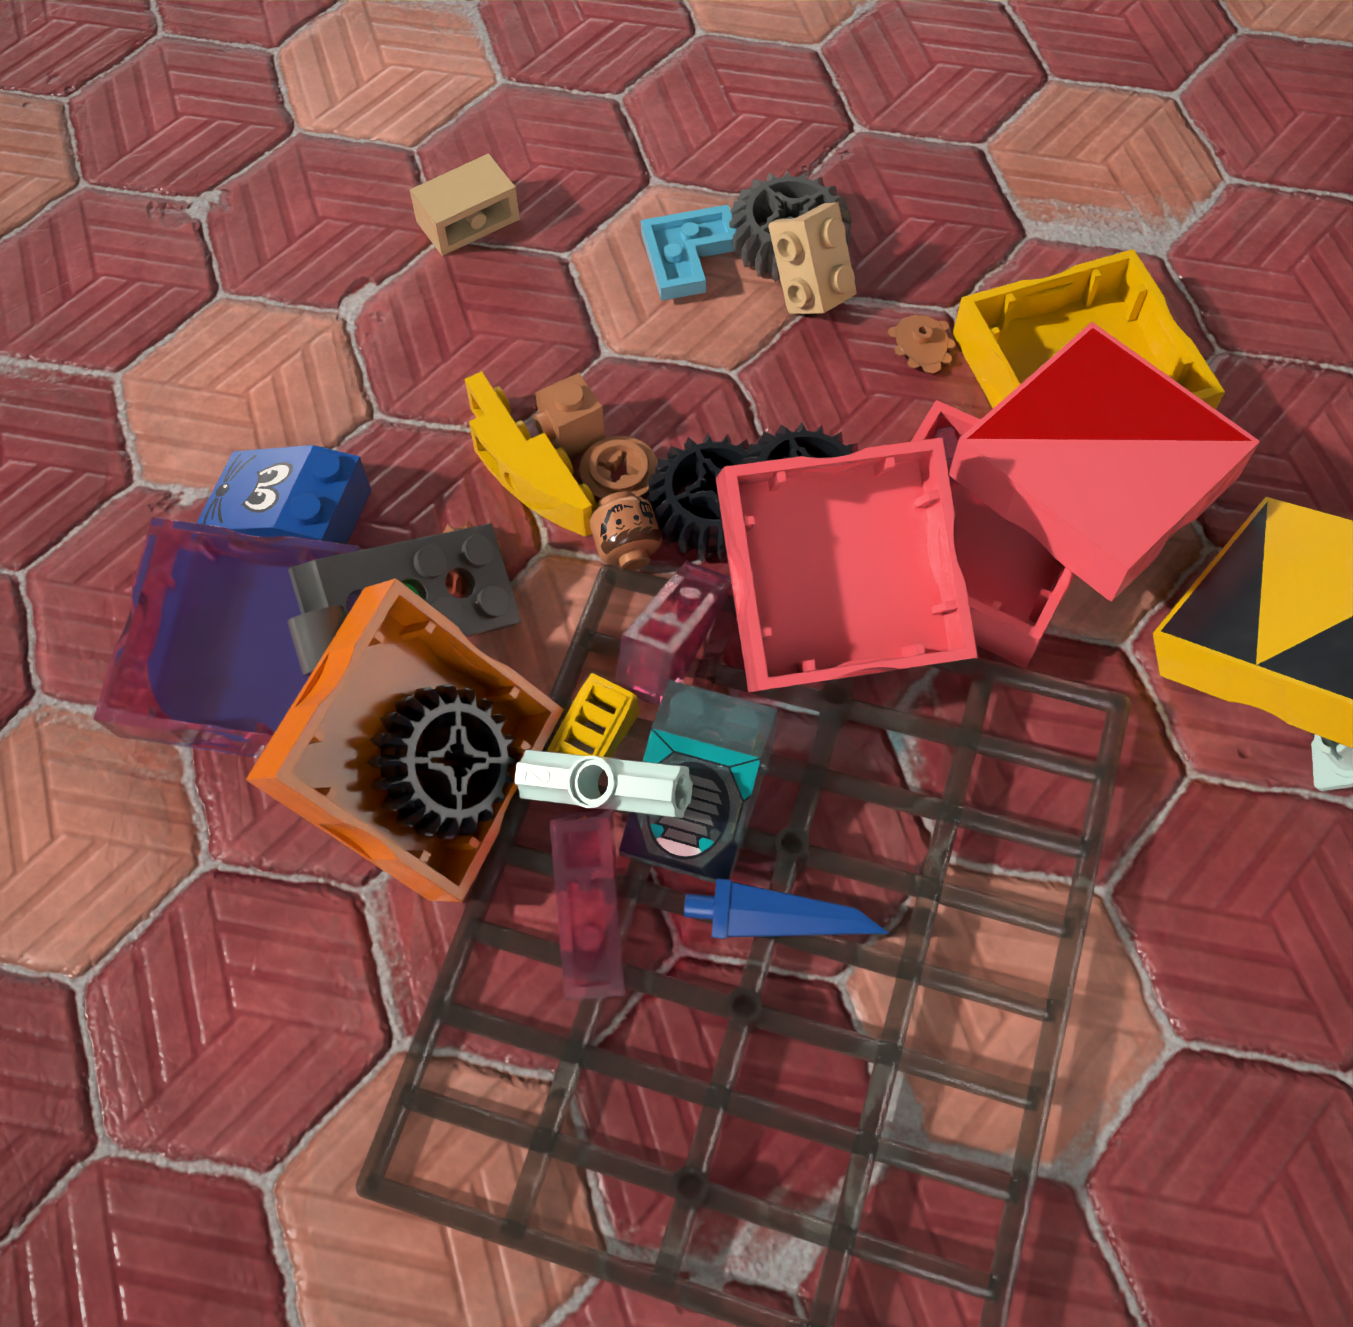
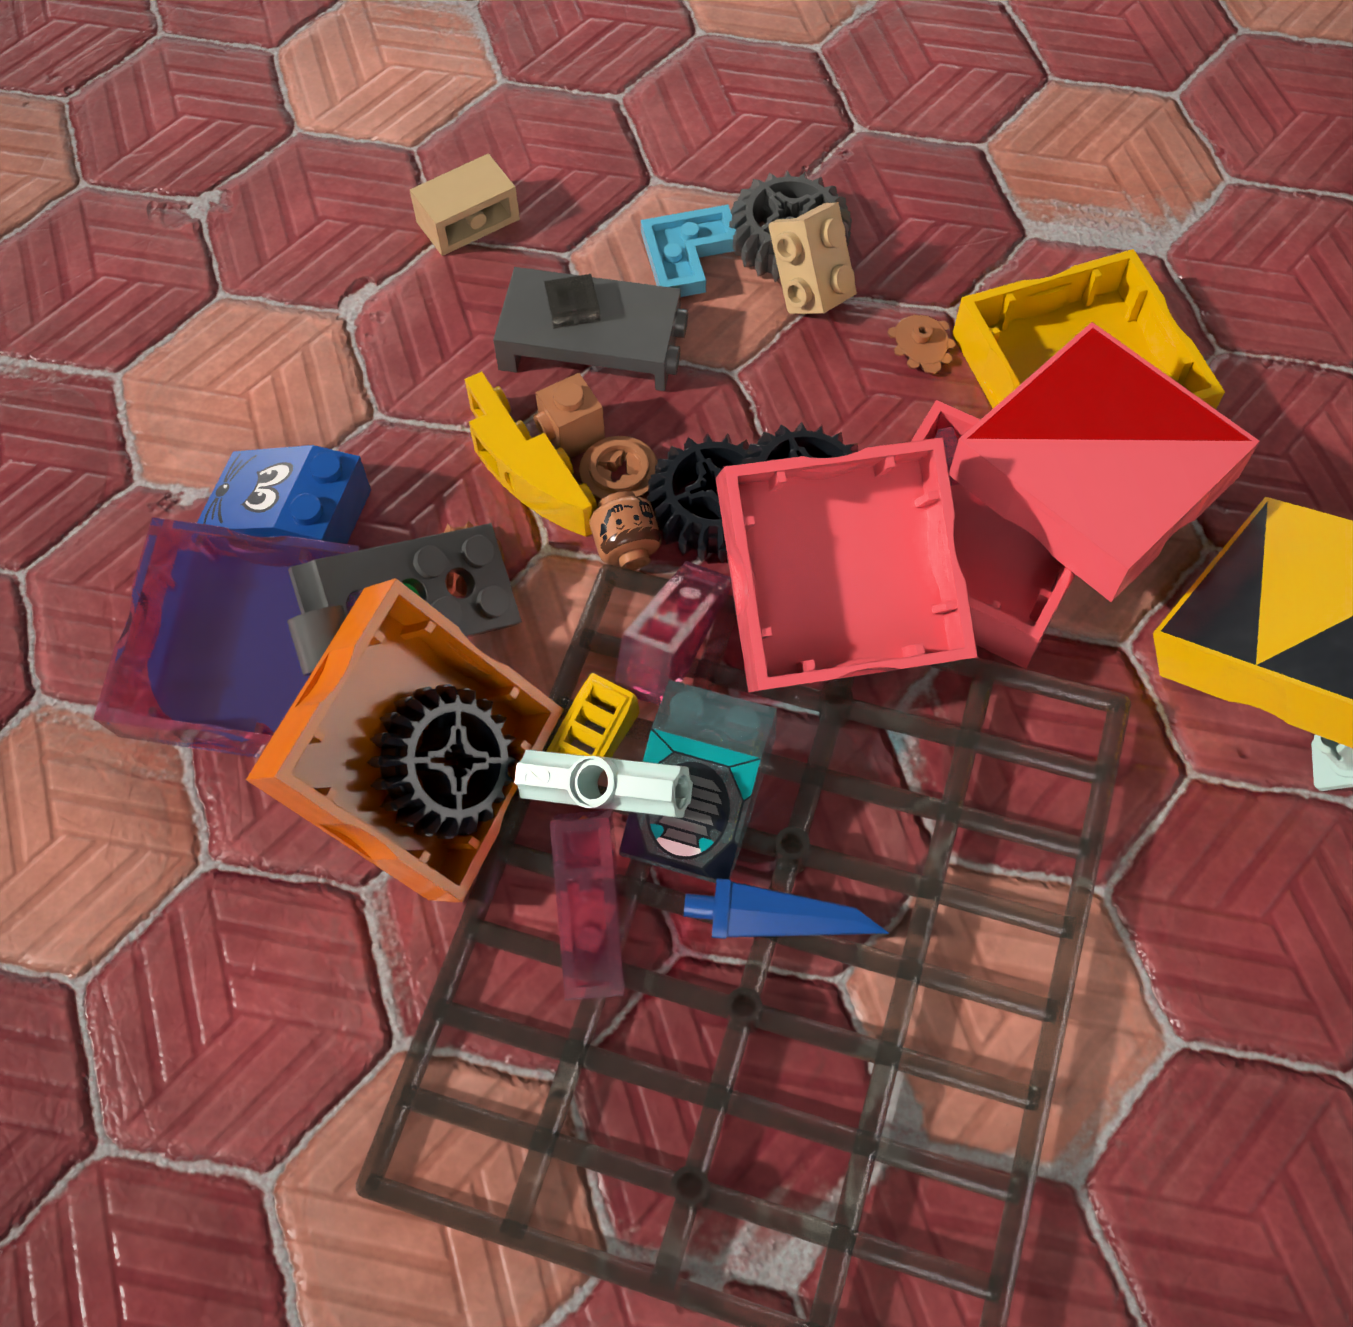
none -> dark grey panel [493,267,688,391]
none -> clear smoke tile [544,274,601,329]

